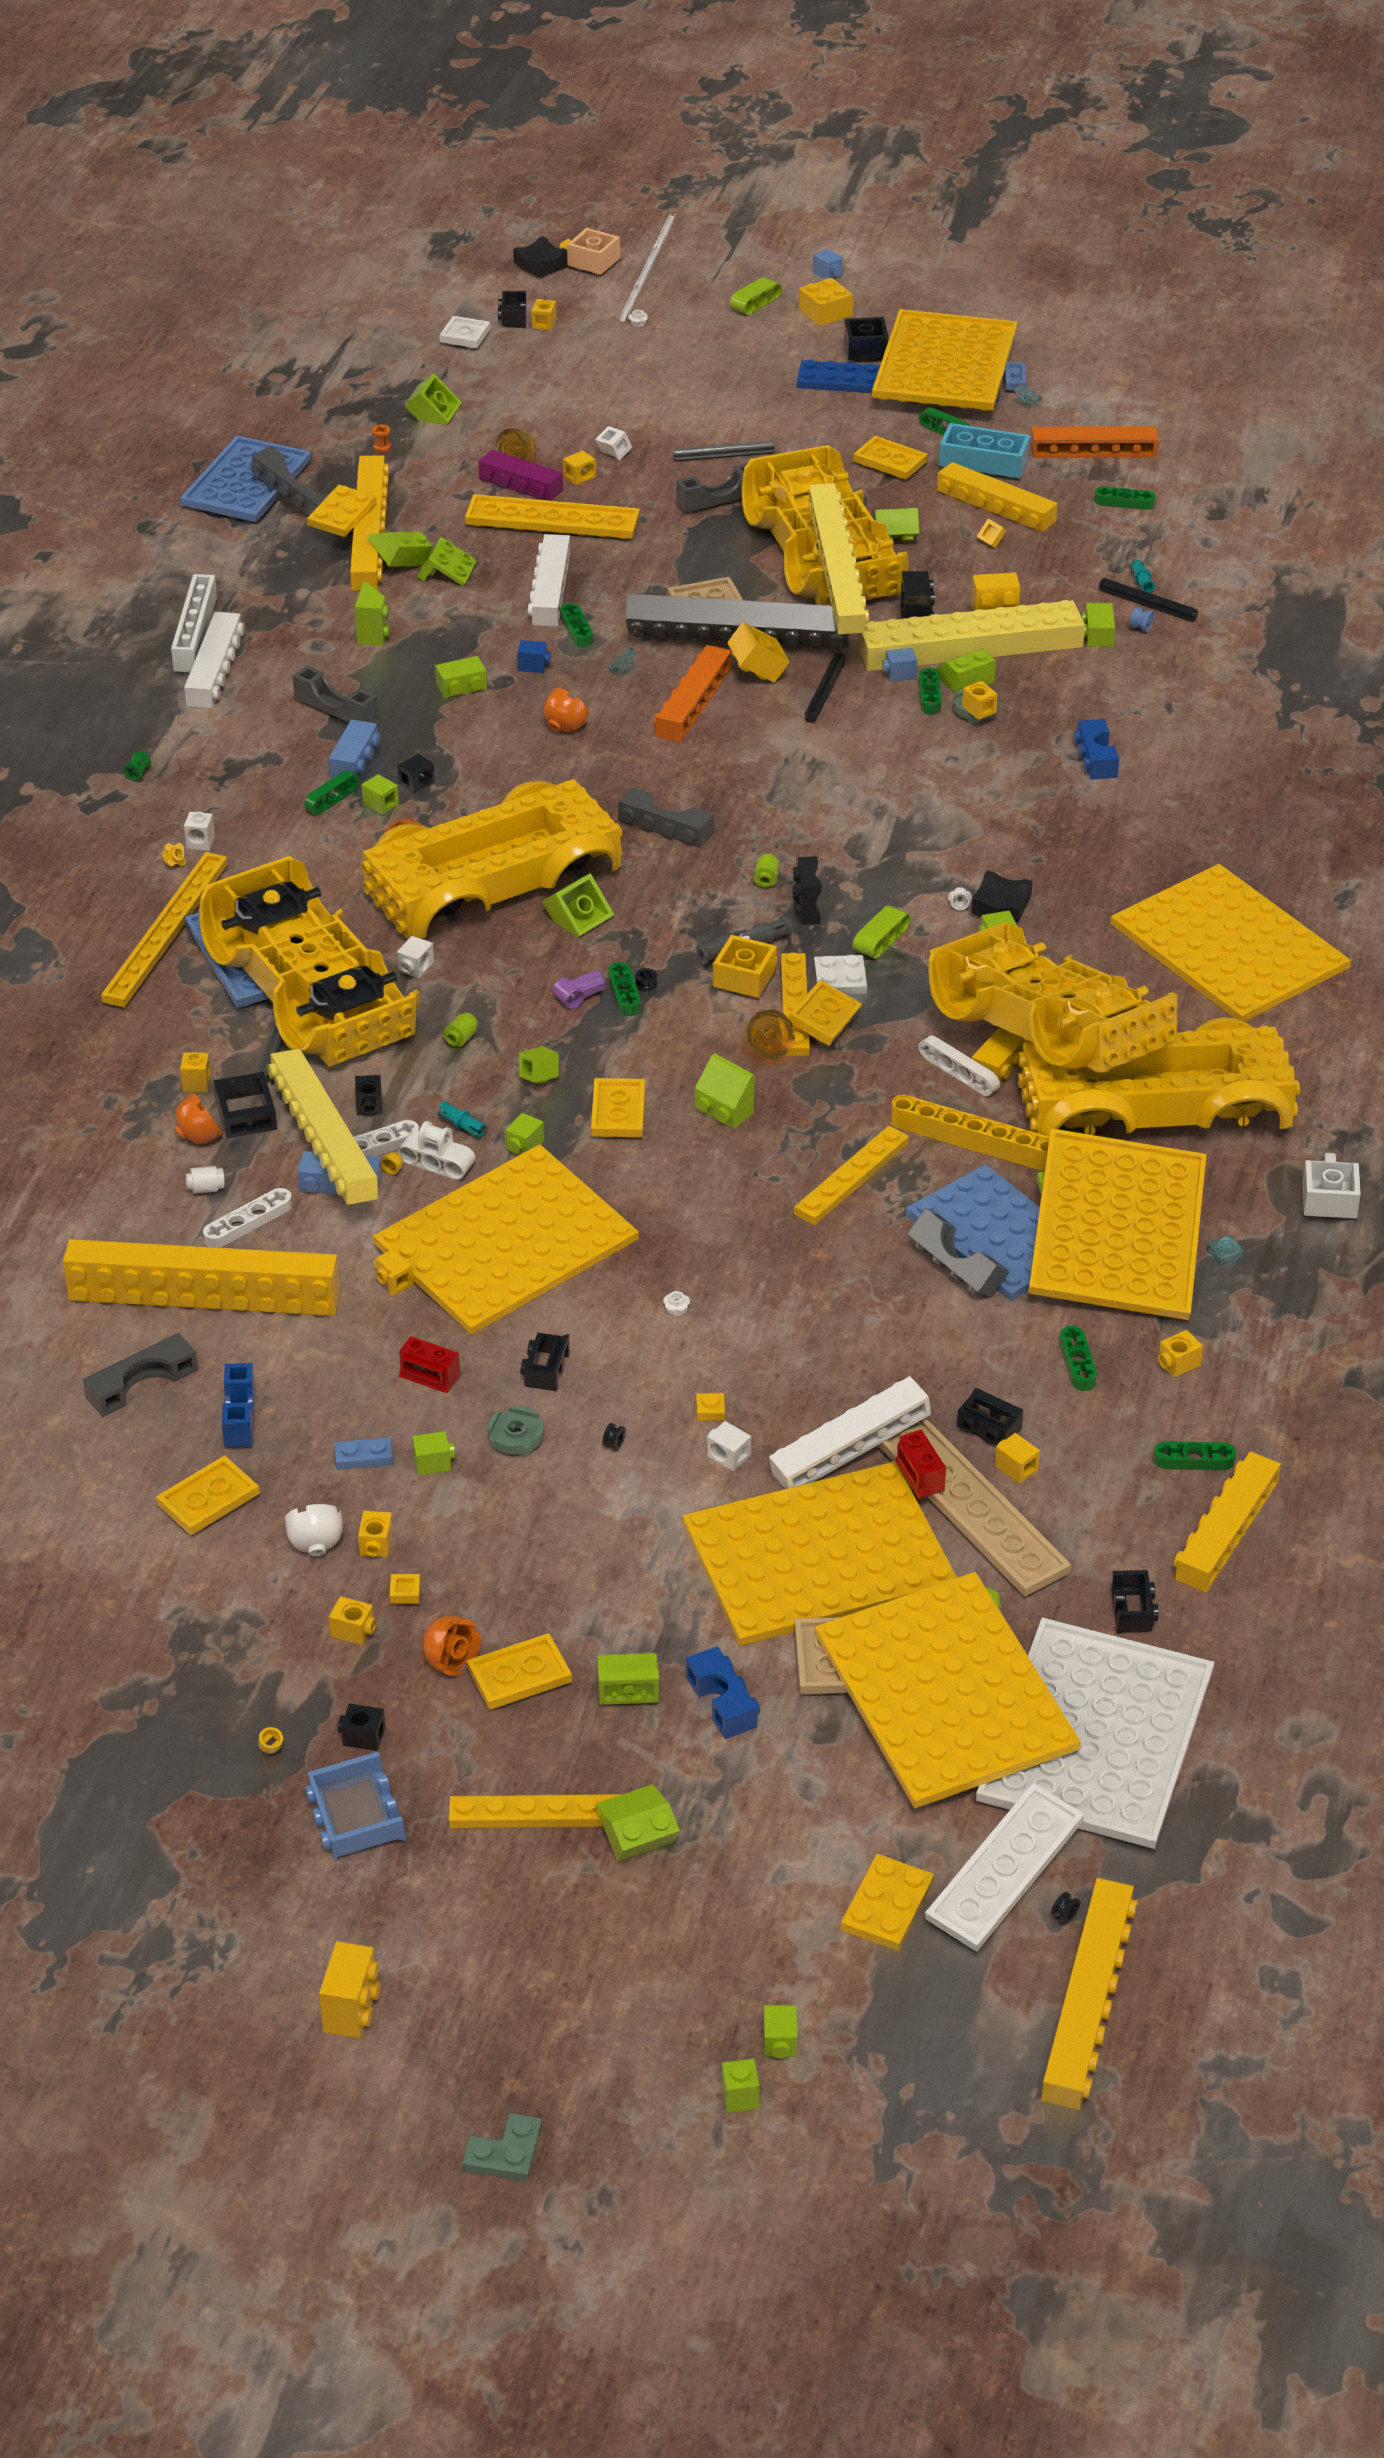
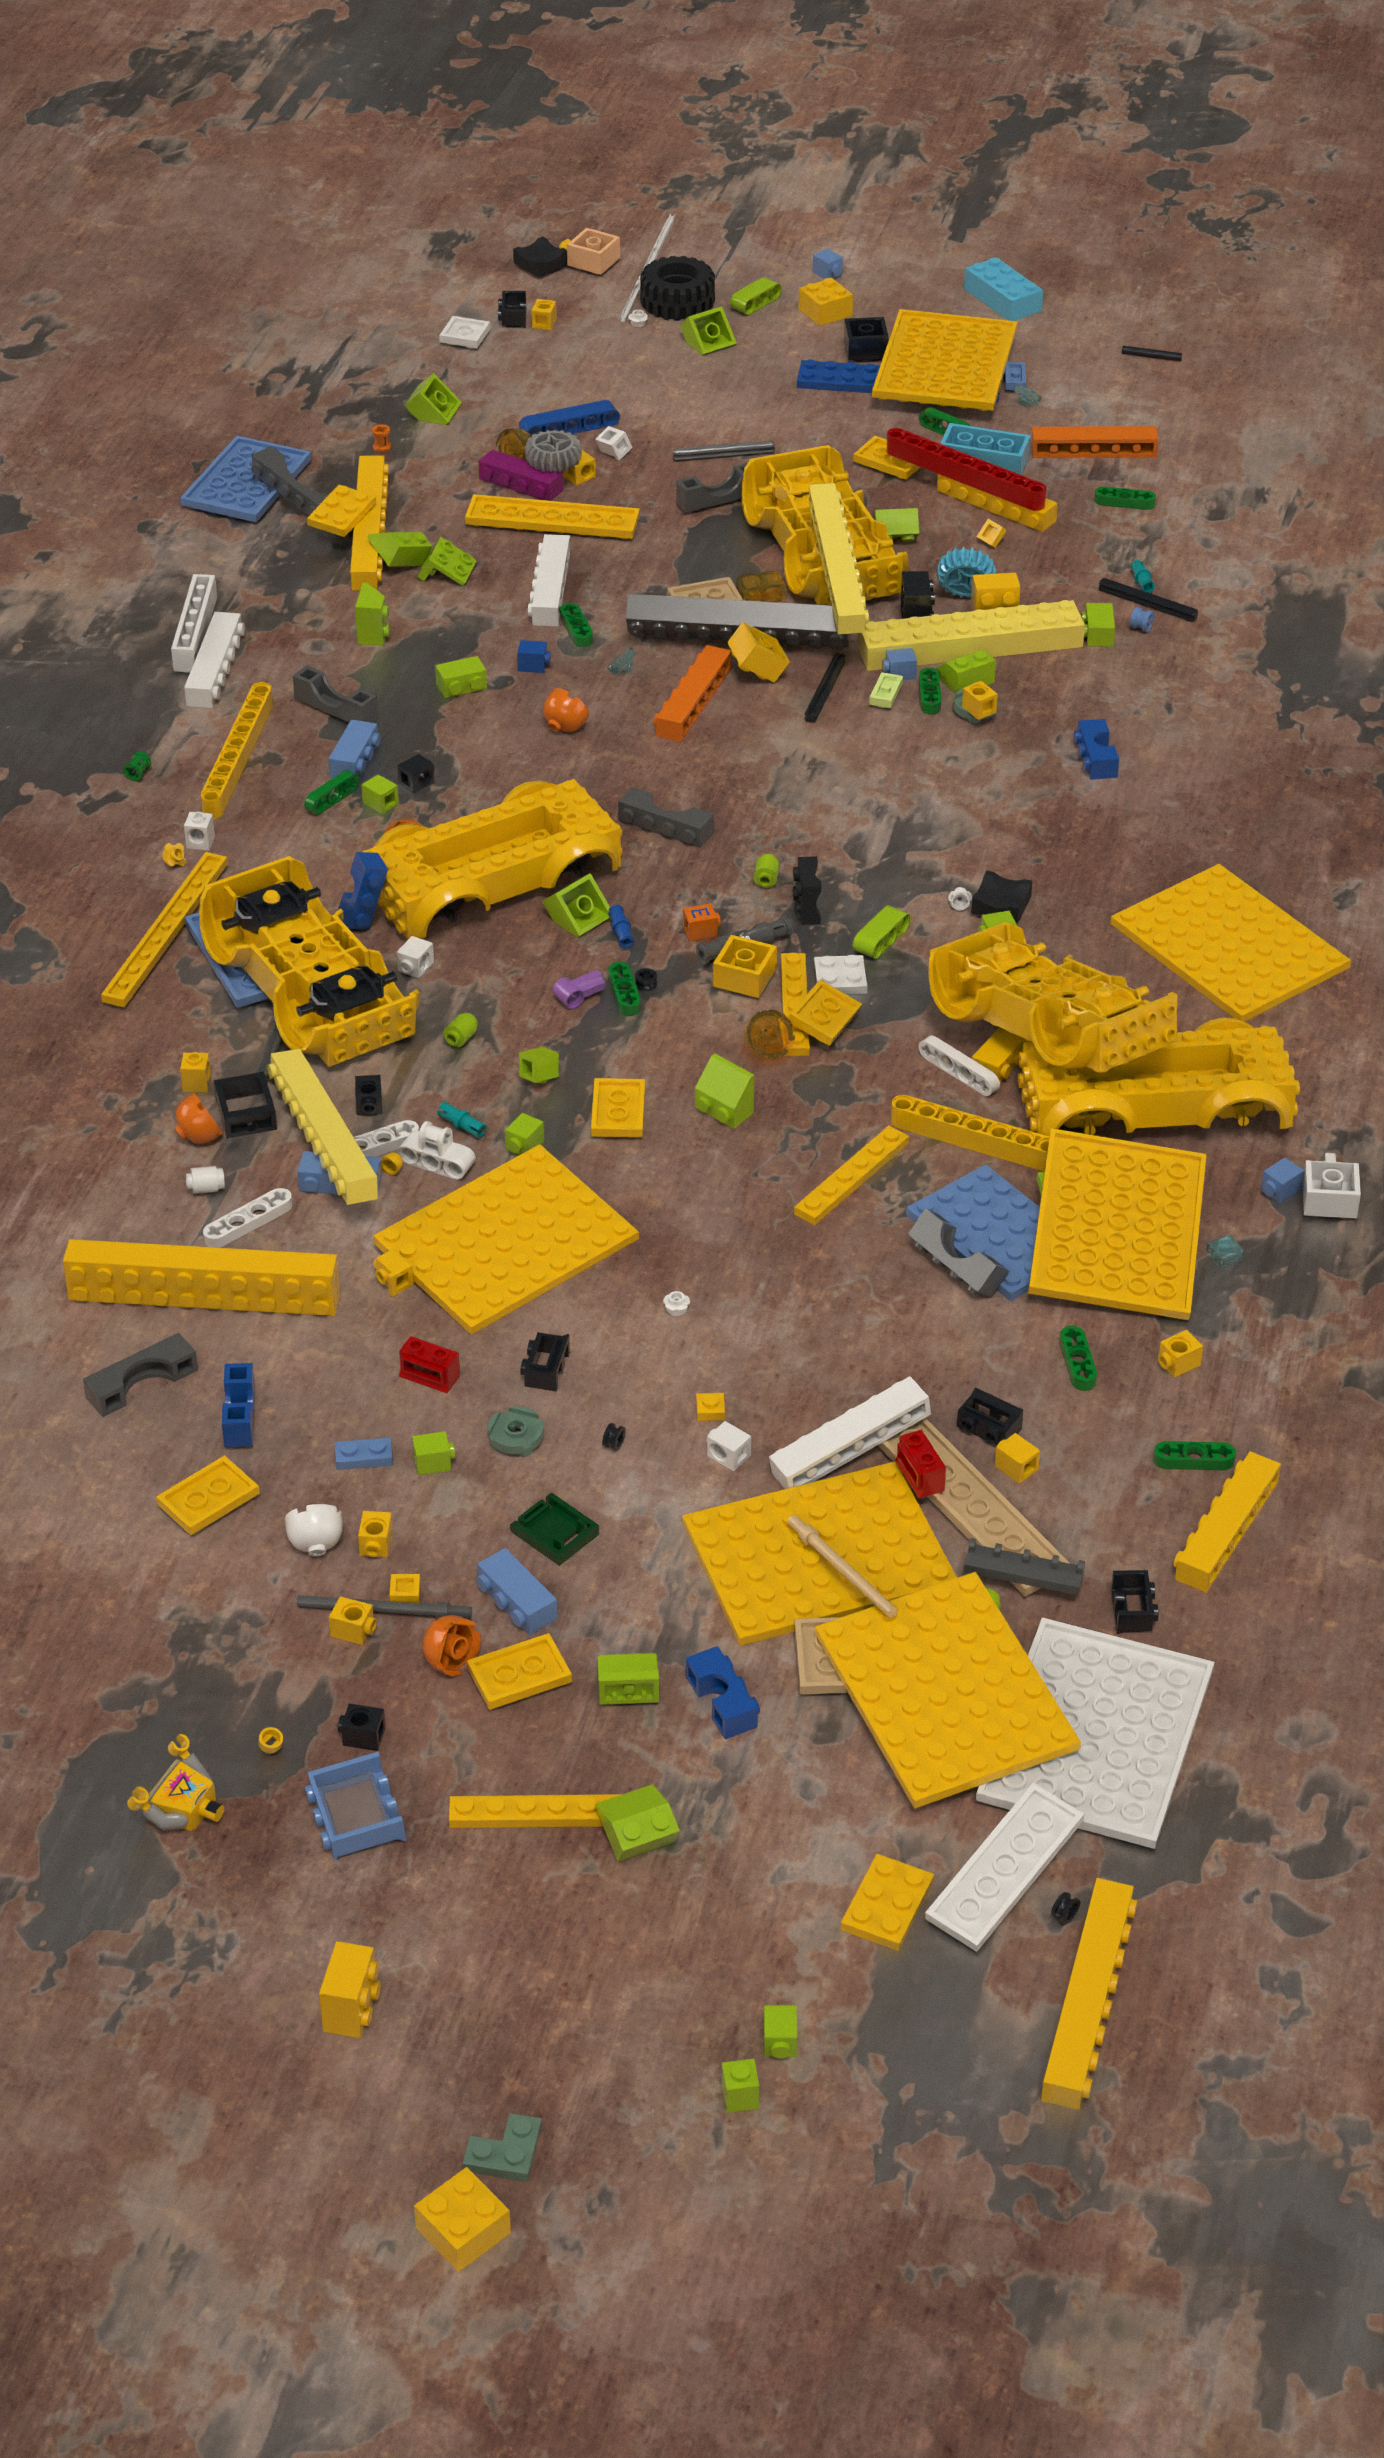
none -> torso [127,1734,224,1831]
none -> yellow beam [201,682,273,819]
none -> dark grey bar [297,1595,472,1619]
none -> blue arch [338,852,388,930]
none -> yellow brick [414,2167,511,2273]
none -> medium blue brick [476,1548,558,1635]
none -> dark green container [510,1493,599,1566]
none -> blue beam [519,400,620,440]
none -> light grey gear [525,430,582,473]
none -> blue pin [608,905,635,948]
none -> black tyre [640,256,715,321]
none -> lime slope [679,306,737,355]
none -> orange brick [683,903,721,942]
none -> clear yellow brick [736,571,786,602]
none -> tan bar [788,1515,898,1618]
none -> yellowish green plate [869,672,903,708]
none -> red beam [886,428,1046,511]
none -> medium azure gear [937,546,996,599]
none -> medium azure brick [964,257,1043,321]
none -> dark grey hinge [964,1538,1085,1595]
none -> black bar [1122,345,1183,361]
none -> medium blue brick [1261,1158,1304,1204]

